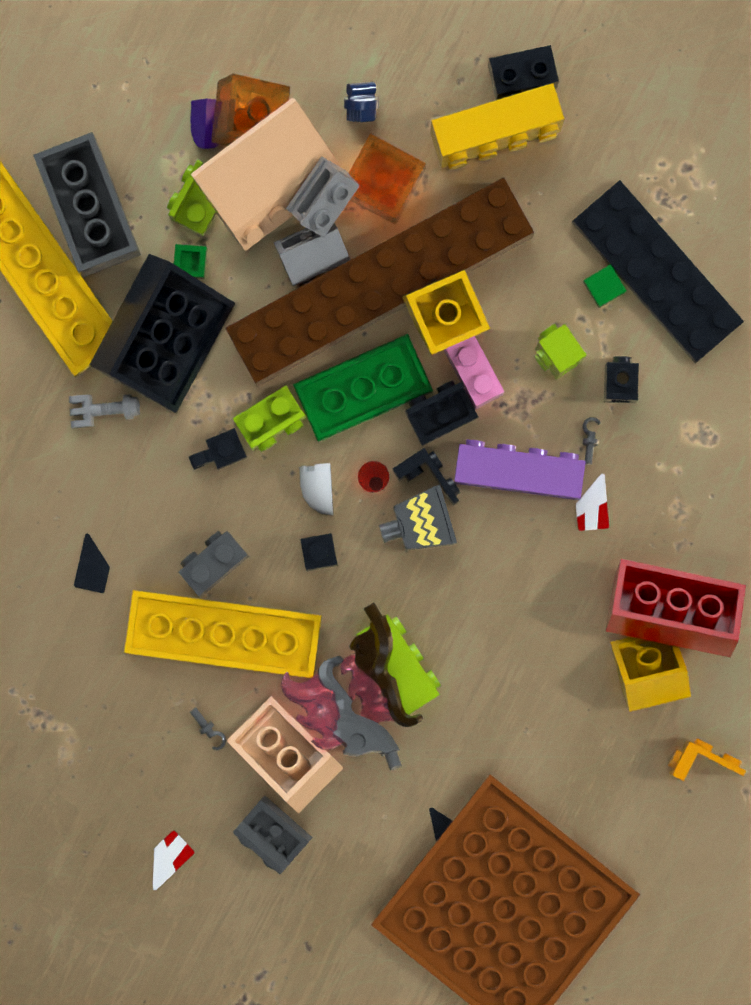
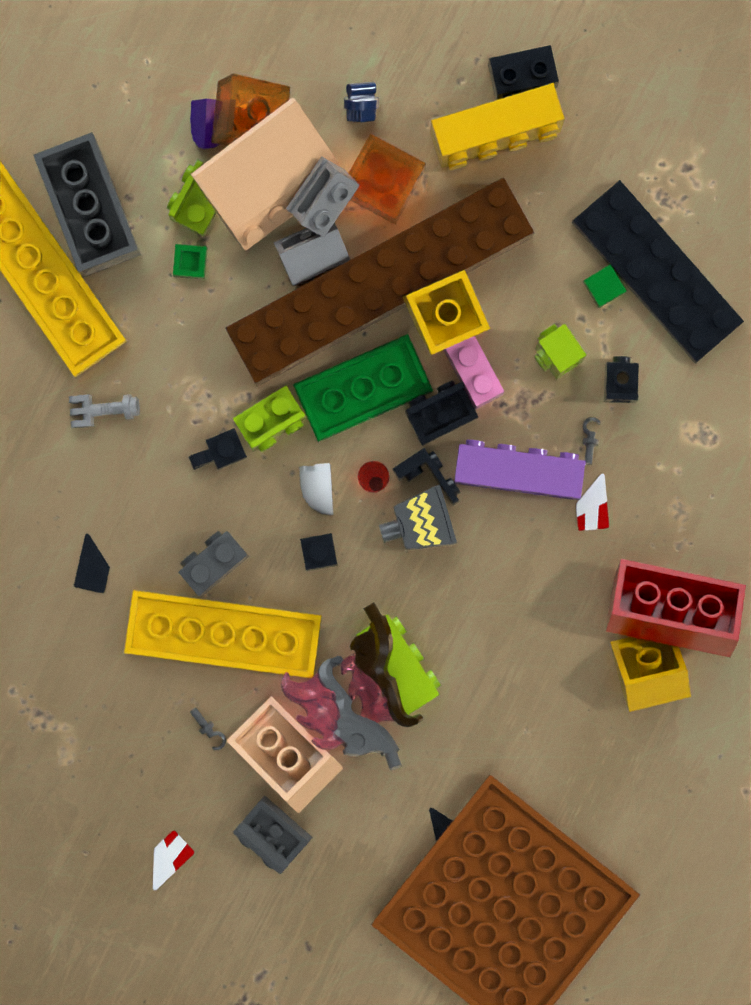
black slope [89,254,235,413] -> none
light orange bracket [668,738,746,781] -> none

